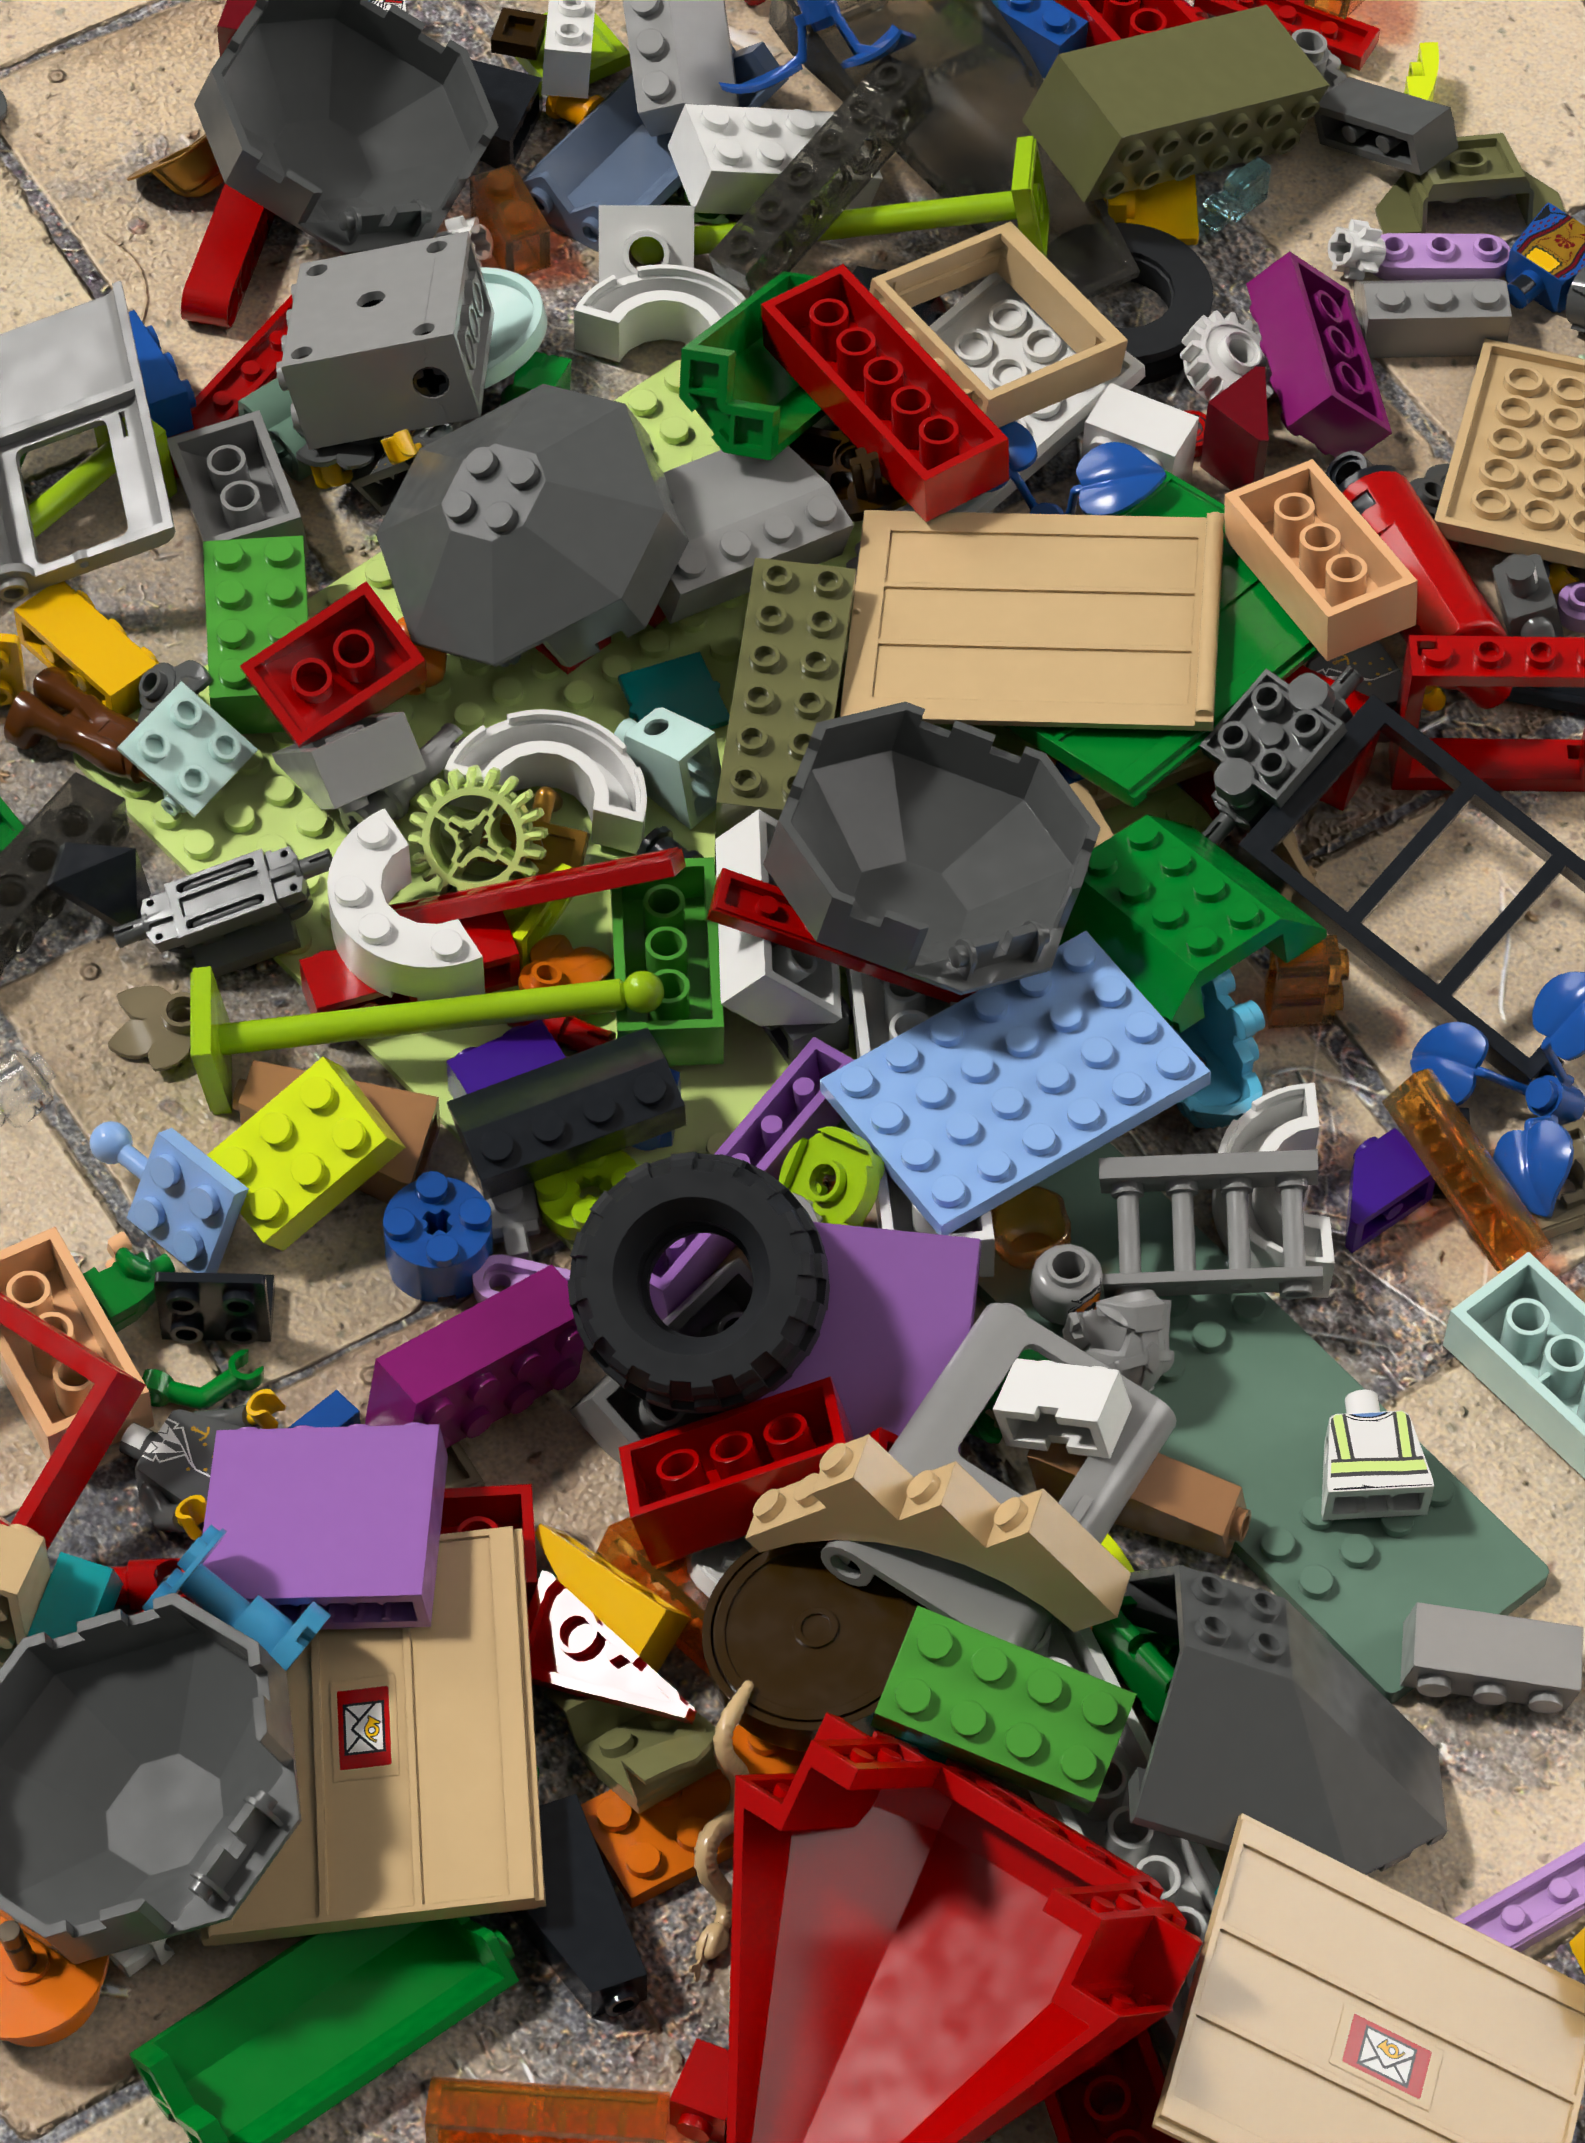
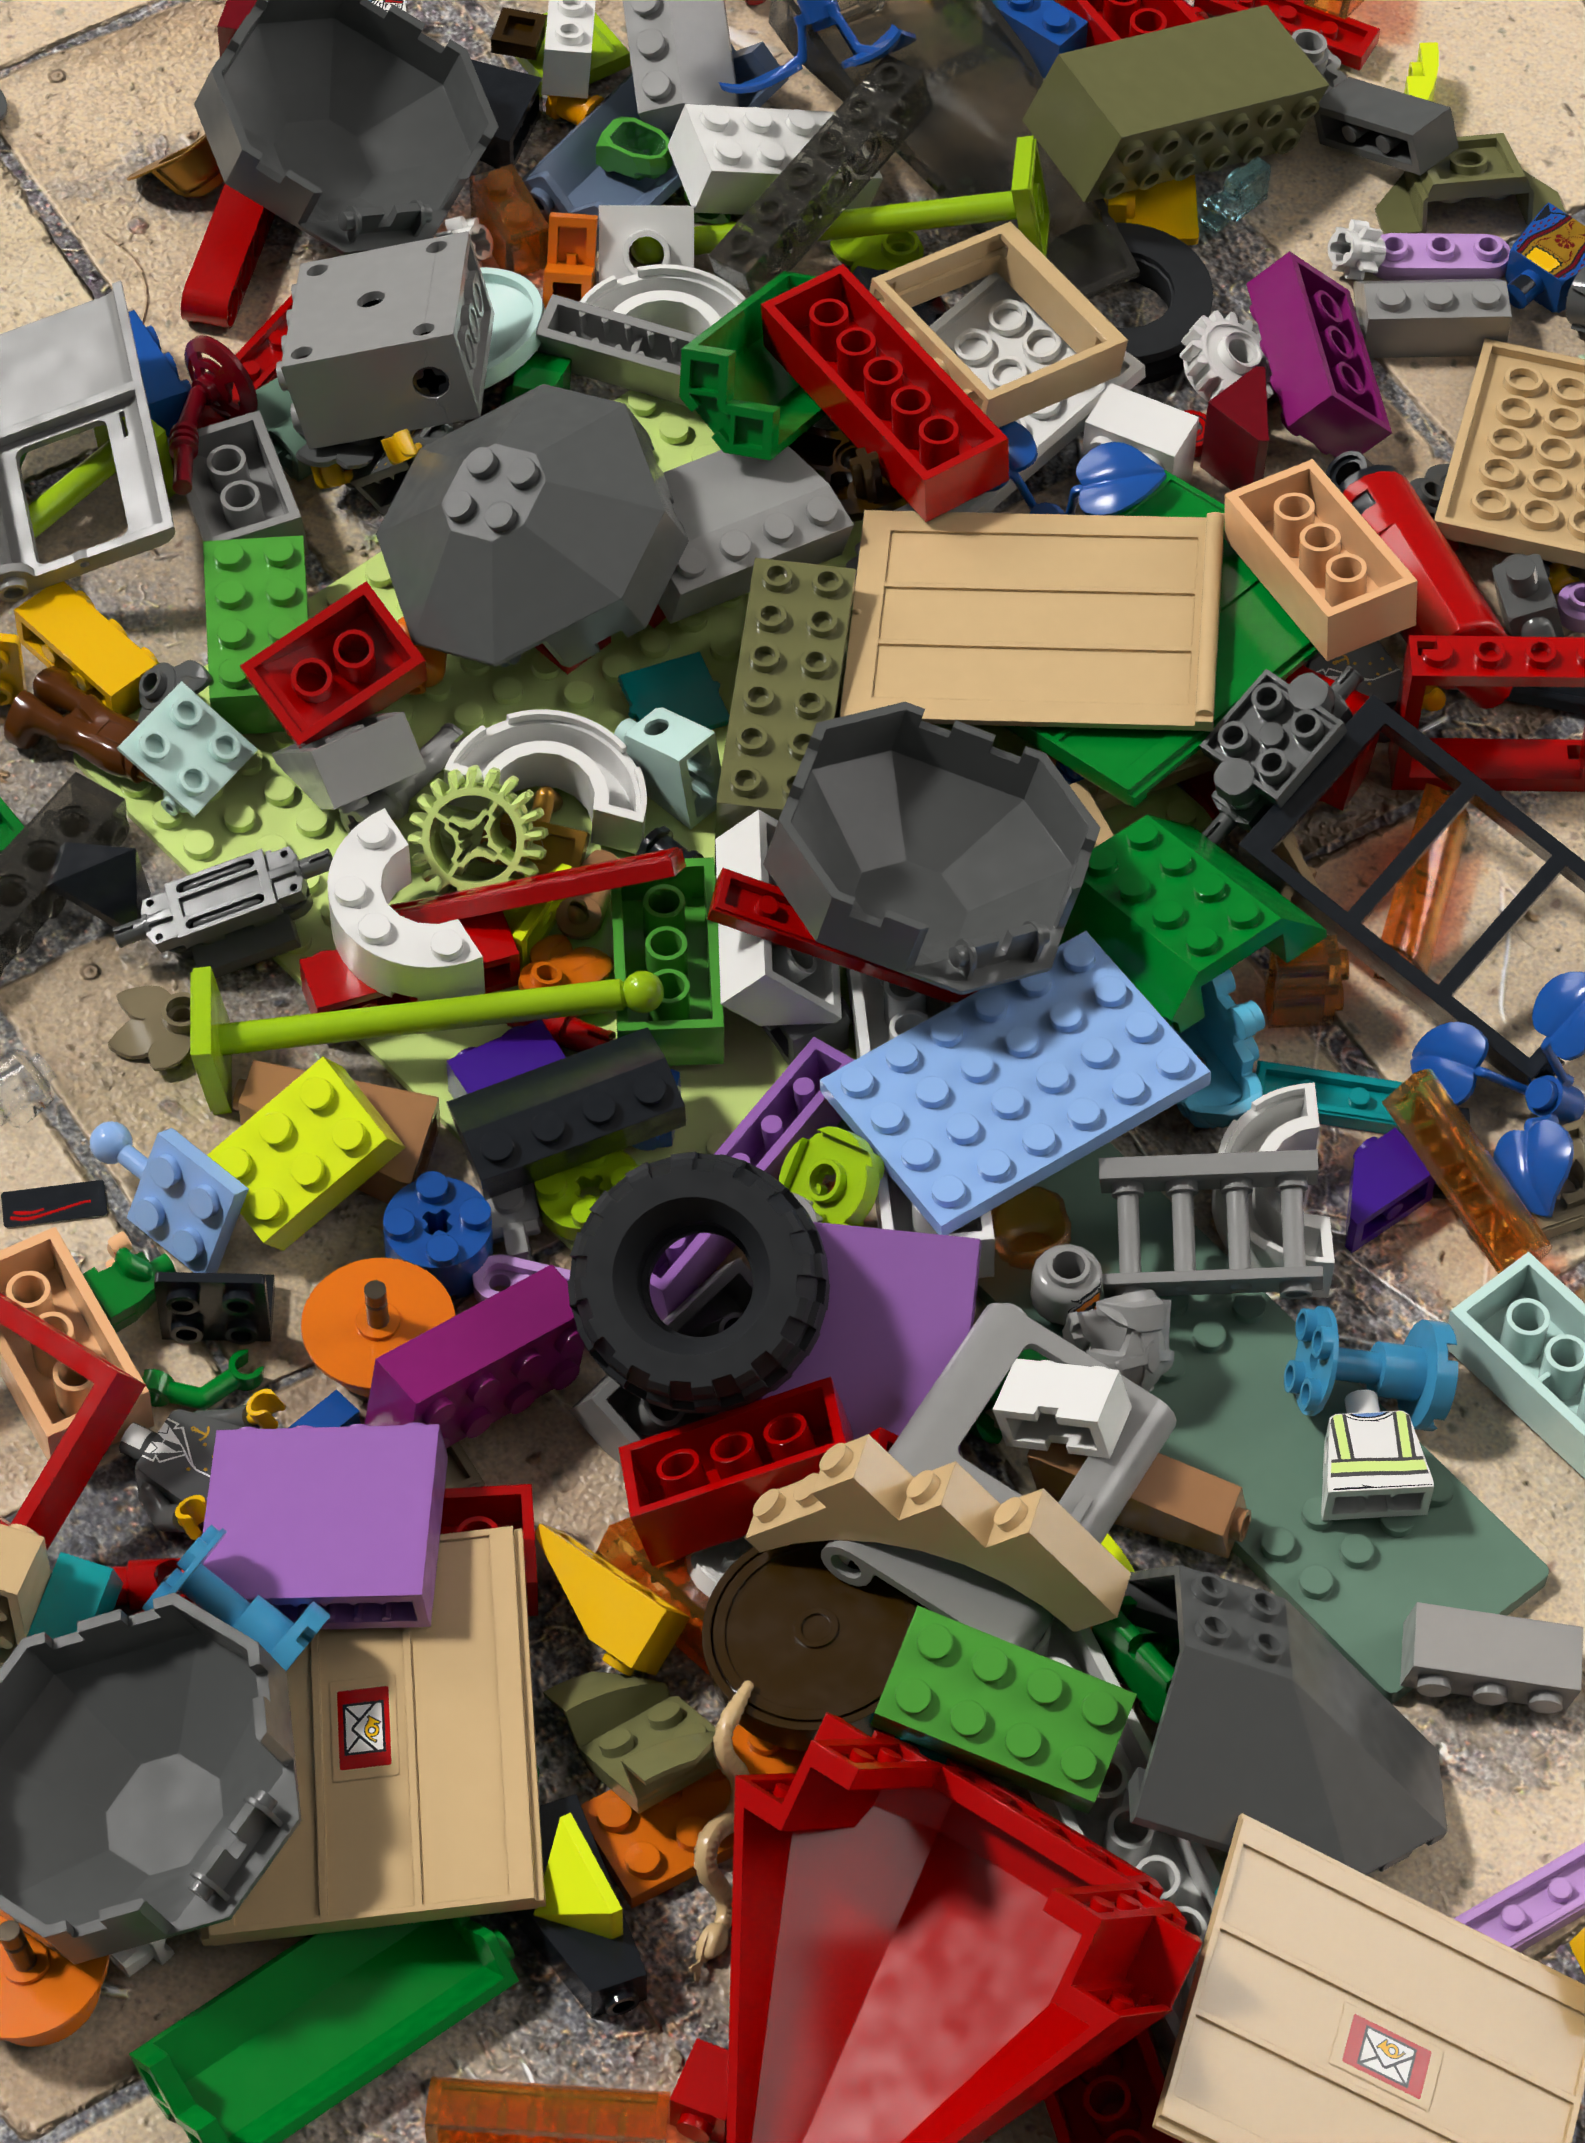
wing [528,1570,697,1725] -> none
none -> black sticker [1,1180,108,1228]
none -> dark red dish [169,335,258,495]
none -> orange piece [301,1258,455,1397]
none -> neon yellow slope [534,1813,623,1939]
none -> light grey brick [536,294,698,406]
none -> orange brick [543,212,598,309]
none -> medium nougat piece [555,850,617,940]
none -> bright green rock [596,116,673,181]
none -> lime plate [830,231,924,273]
none -> teal tile [1256,1060,1415,1137]
none -> dark azure piece [1284,1306,1458,1431]
none -> clear orange brick [1373,783,1470,981]

